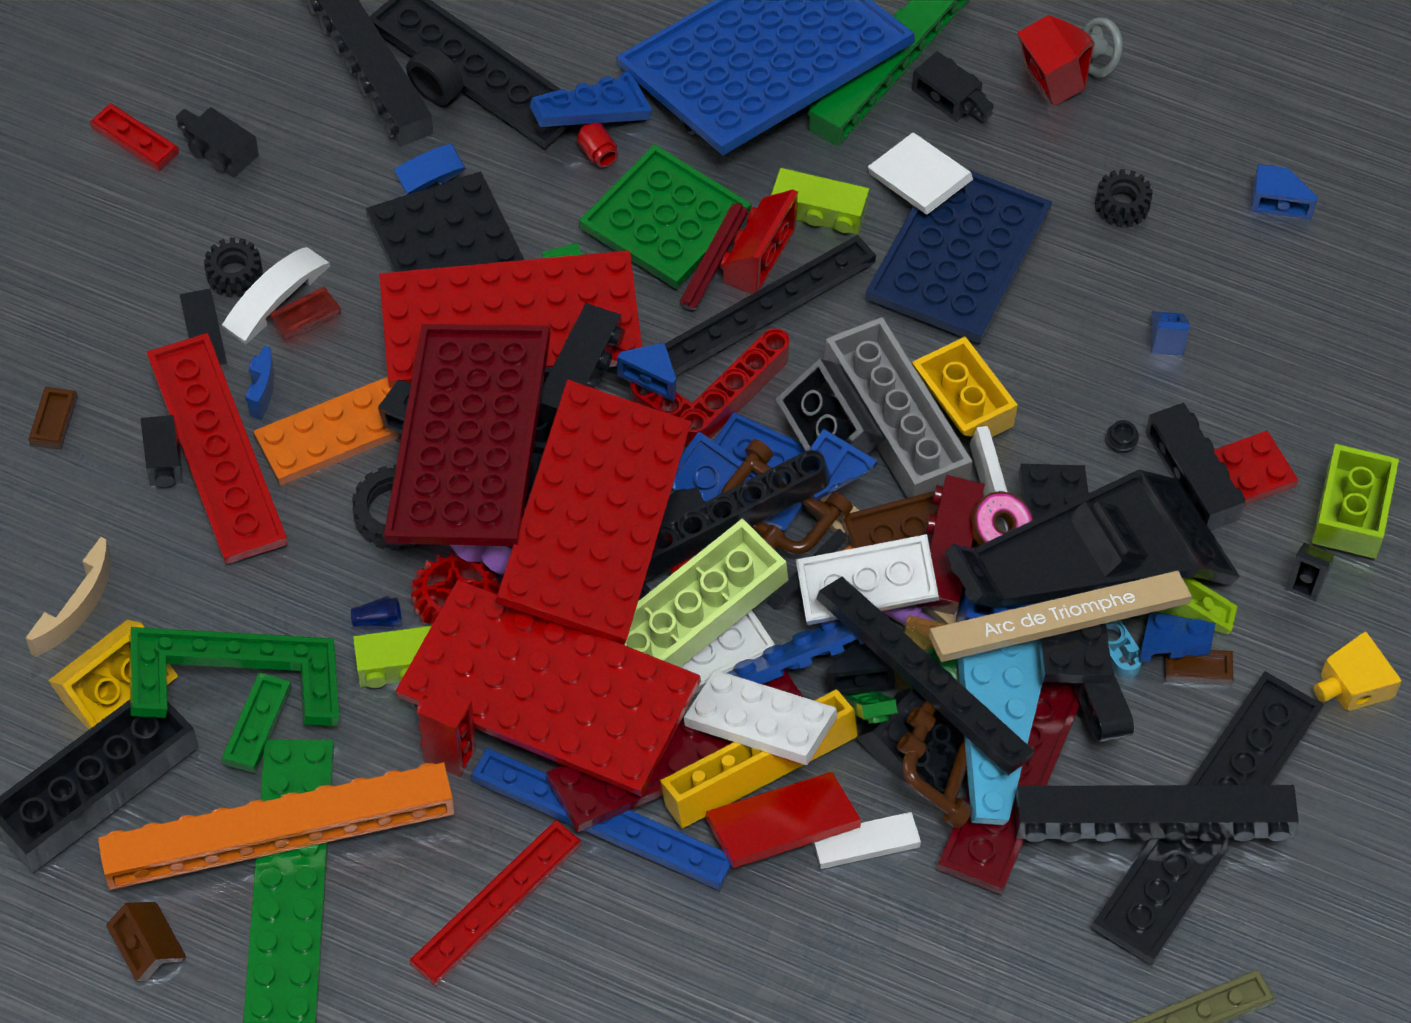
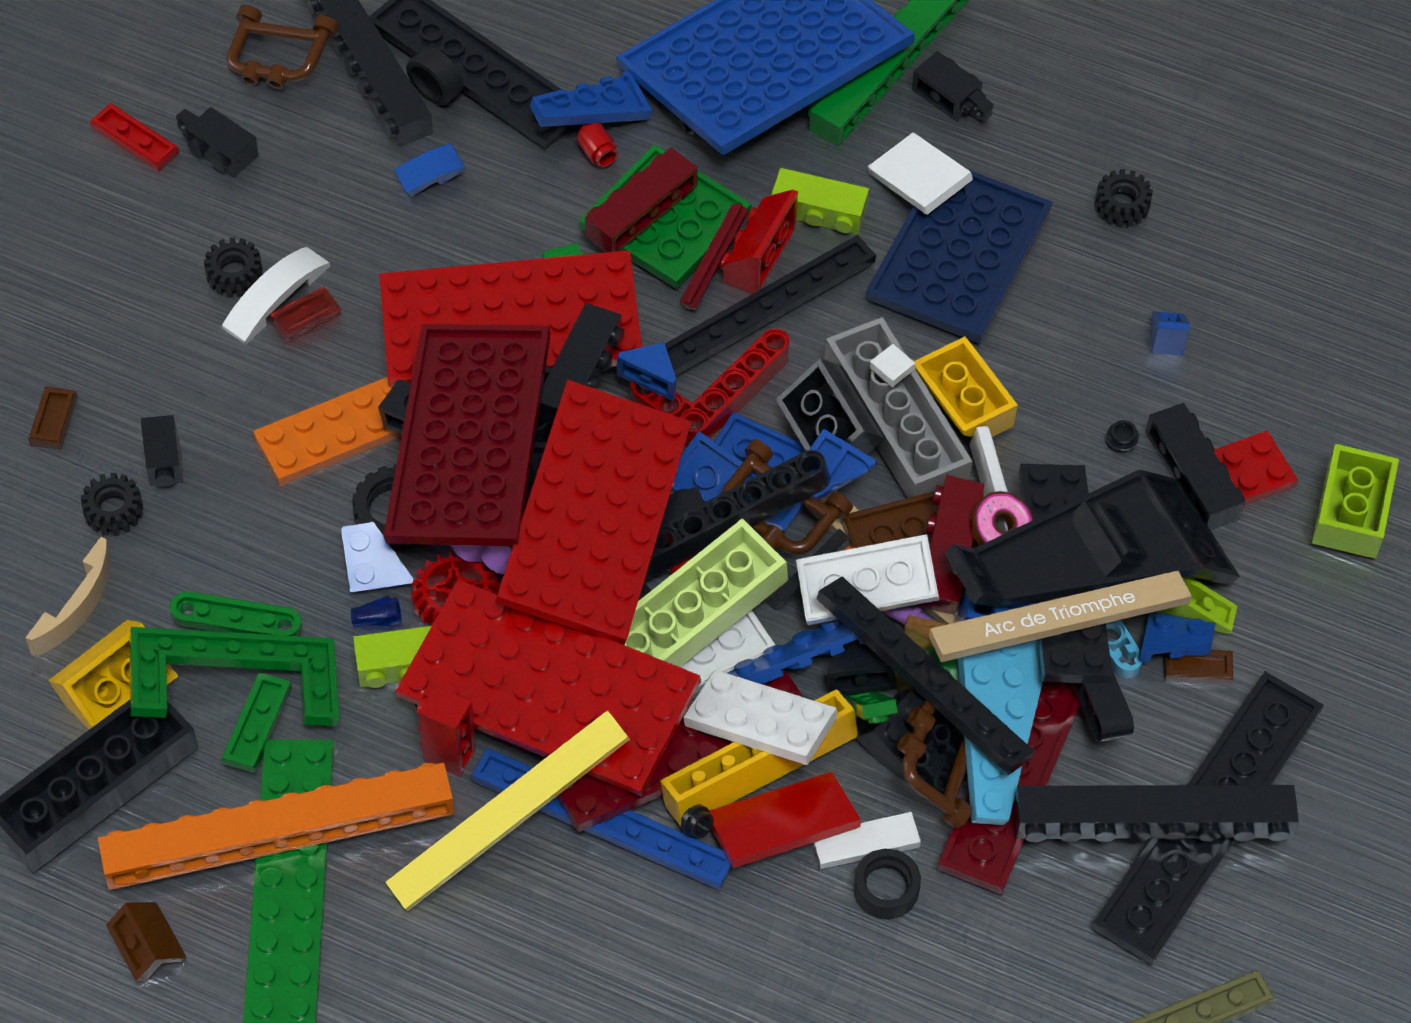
red plate [147,333,288,565] -> none
black tile [180,288,228,371] -> none
blue slope [245,346,274,420] -> none
black plate [366,171,524,272] -> none
red tile [409,820,581,987] -> none
red piece [1017,15,1123,106] -> none
blue slope [1251,164,1317,220] -> none
black slope [1285,542,1335,602] -> none
yellow torso [1313,632,1402,711] -> none
none -> black tyre [81,473,143,536]
none -> green plate [170,591,302,636]
none -> reddish brown bar [226,5,339,89]
none -> wing [341,522,413,593]
none -> light yellow tile [386,710,630,911]
none -> dark red brick [585,147,698,252]
none -> black plate [681,804,714,839]
none -> black tyre [853,848,921,919]
none -> white tile [870,344,916,387]

